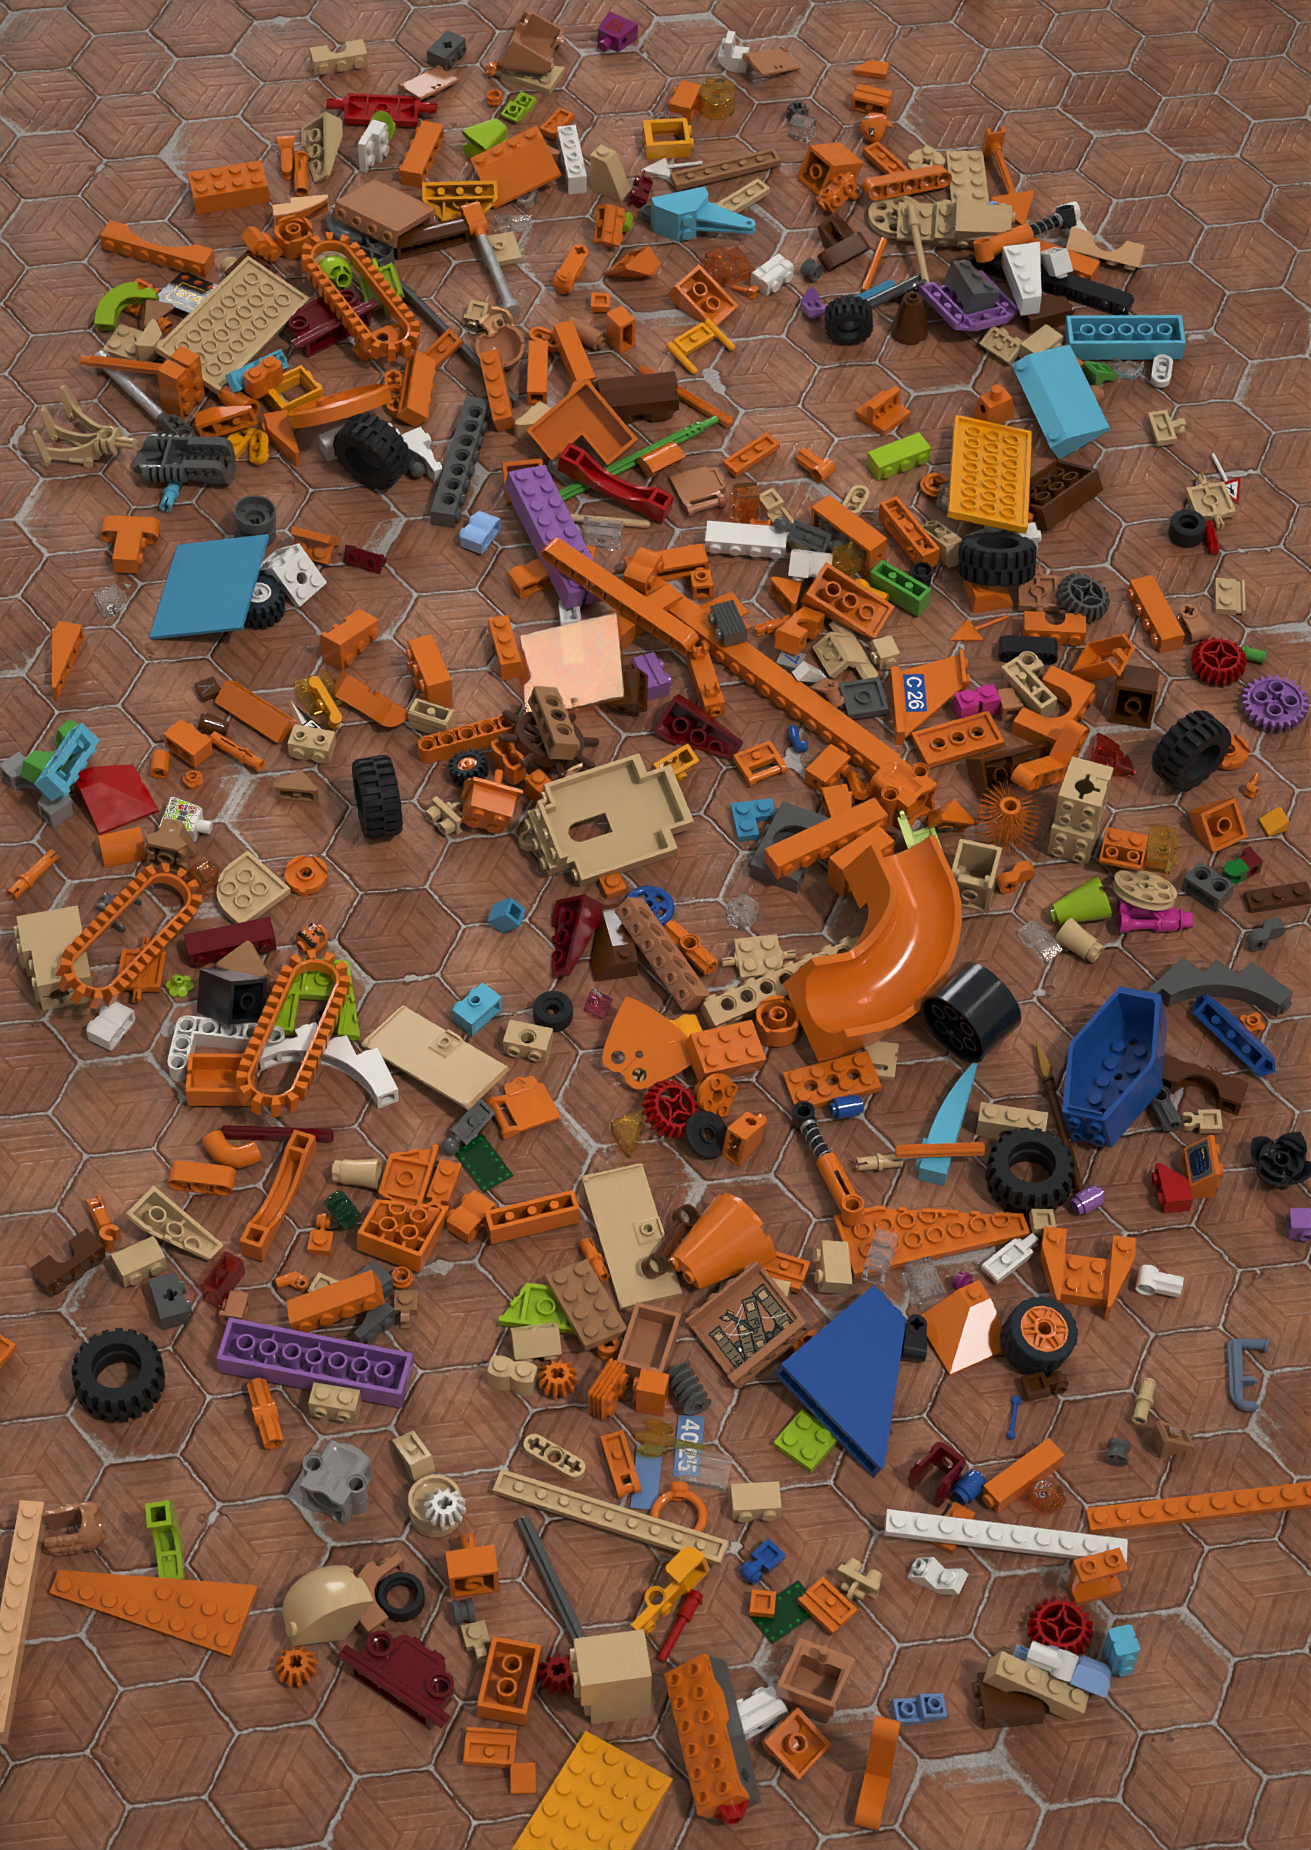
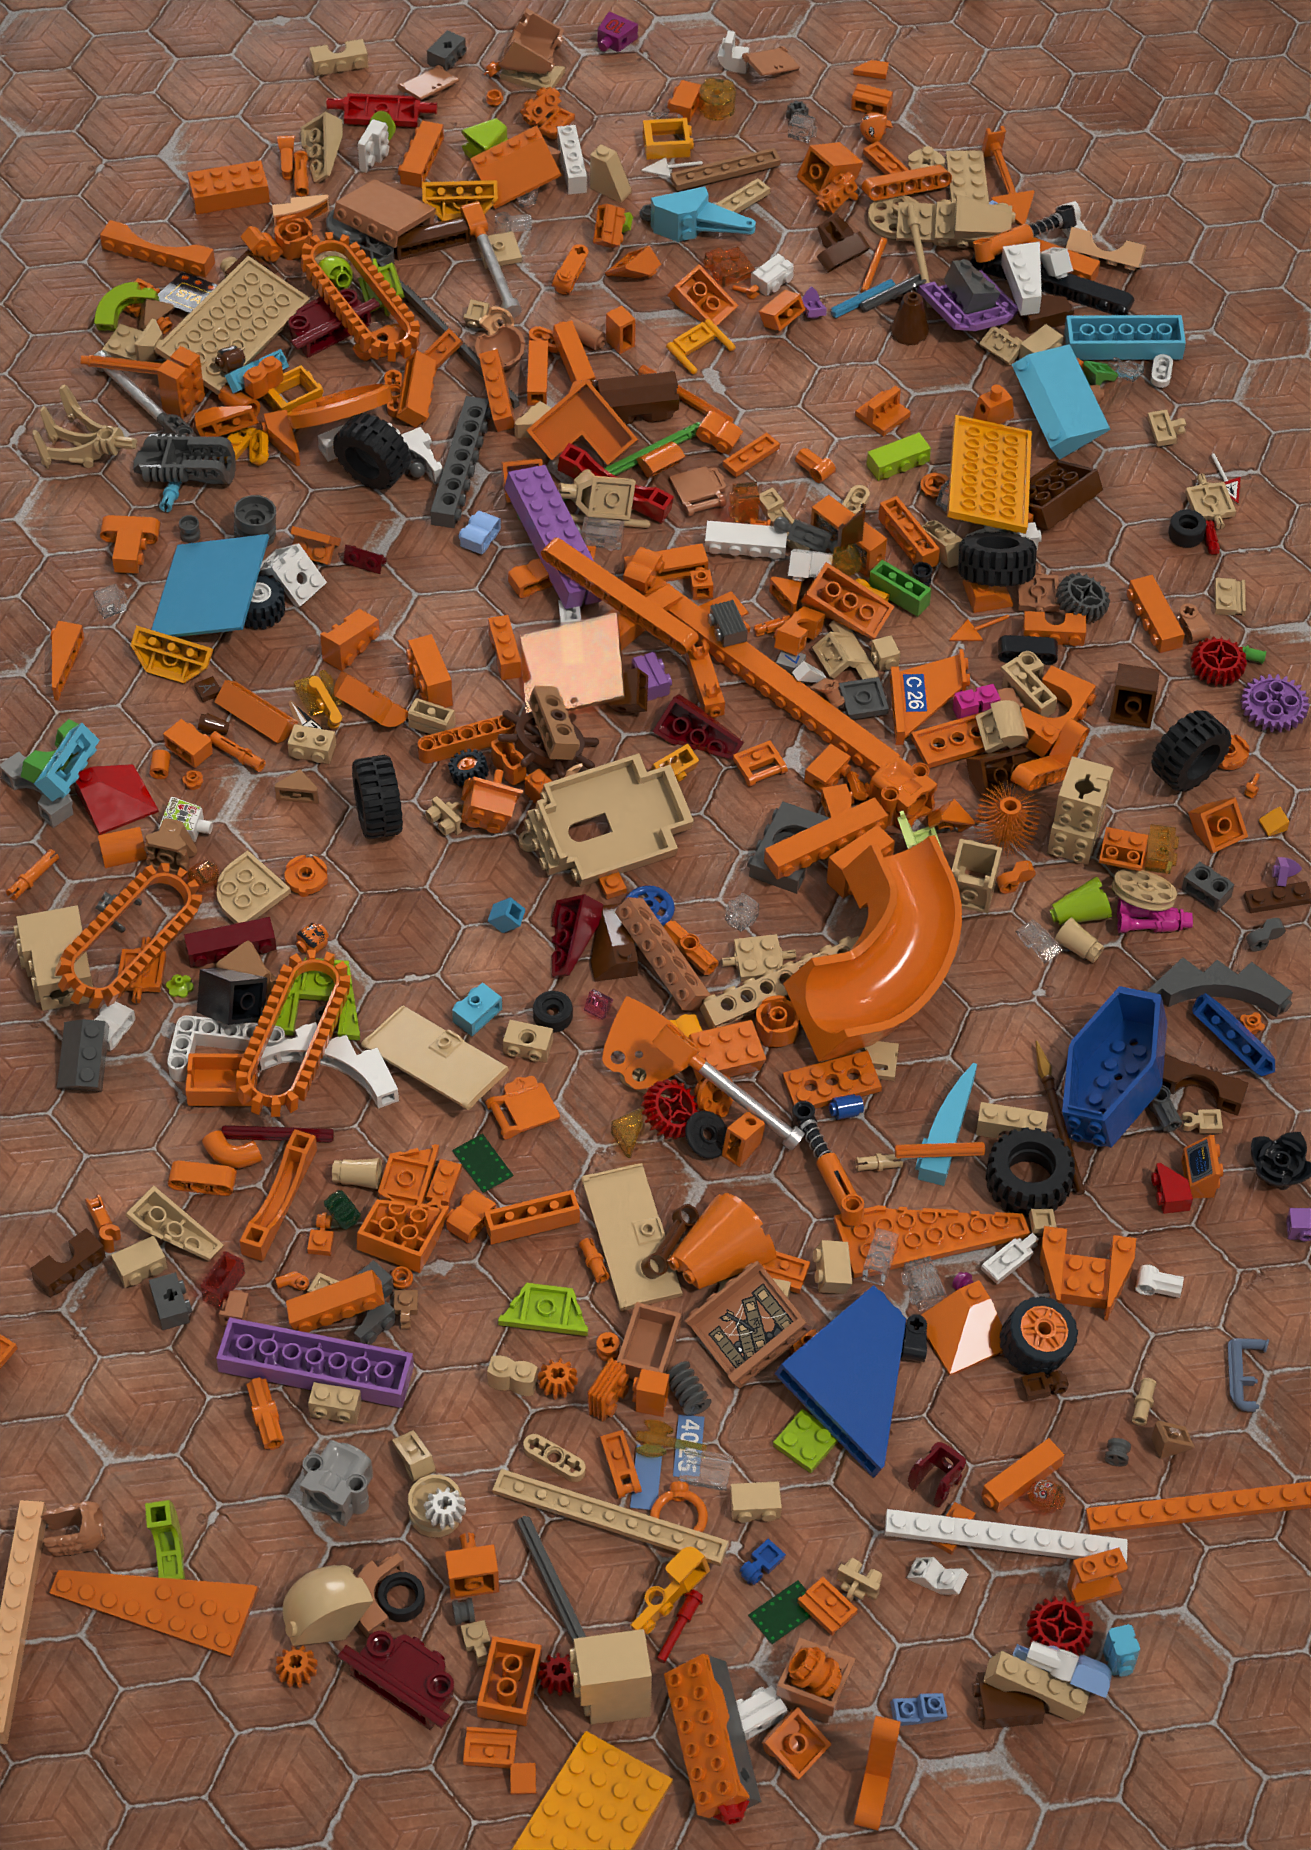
black tyre [71,1328,165,1423] -> none
dark grey plate [441,1098,496,1155] -> none
lime slope [501,91,537,123] -> none
tan brick [510,1322,562,1362] -> none
medium nougat plate [545,1259,627,1351] -> none
orange plate [591,293,611,312] -> none
dark red hinge [628,170,653,207] -> none
dark azure plate [730,798,775,842] -> none
orange plate [749,1589,776,1618] -> none
blue arm [788,725,808,753] -> none
dark grey wheel [800,258,824,282] -> none
black tyre [824,295,873,346] -> none
black wheel [921,962,1022,1063] -> none
blue brick [951,1470,986,1506] -> none
blue hinge [1006,1395,1021,1440] -> none
medium lavender brick [1070,1185,1105,1216] -> none
orange window [1071,633,1135,682] -> none
clear red brick [1090,732,1135,776] -> none
leg [1221,846,1263,885] -> none
none -> dark grey slope [57,1019,109,1092]
none -> light orange wedge [130,625,213,684]
none -> dark grey wheel [179,515,201,543]
none -> reddish brown head [215,345,246,374]
none -> orange brick [520,87,561,126]
none -> tan plate [558,469,636,520]
none -> piece [652,1024,805,1151]
none -> orange brick [696,411,743,455]
none -> orange brick [759,290,806,331]
none -> orange piece [788,1647,842,1698]
none -> reddish brown slope [837,503,866,547]
none -> tan brick [975,700,1029,753]
none -> orange brick [1025,720,1061,758]
none -> medium lavender plate [1272,857,1302,886]

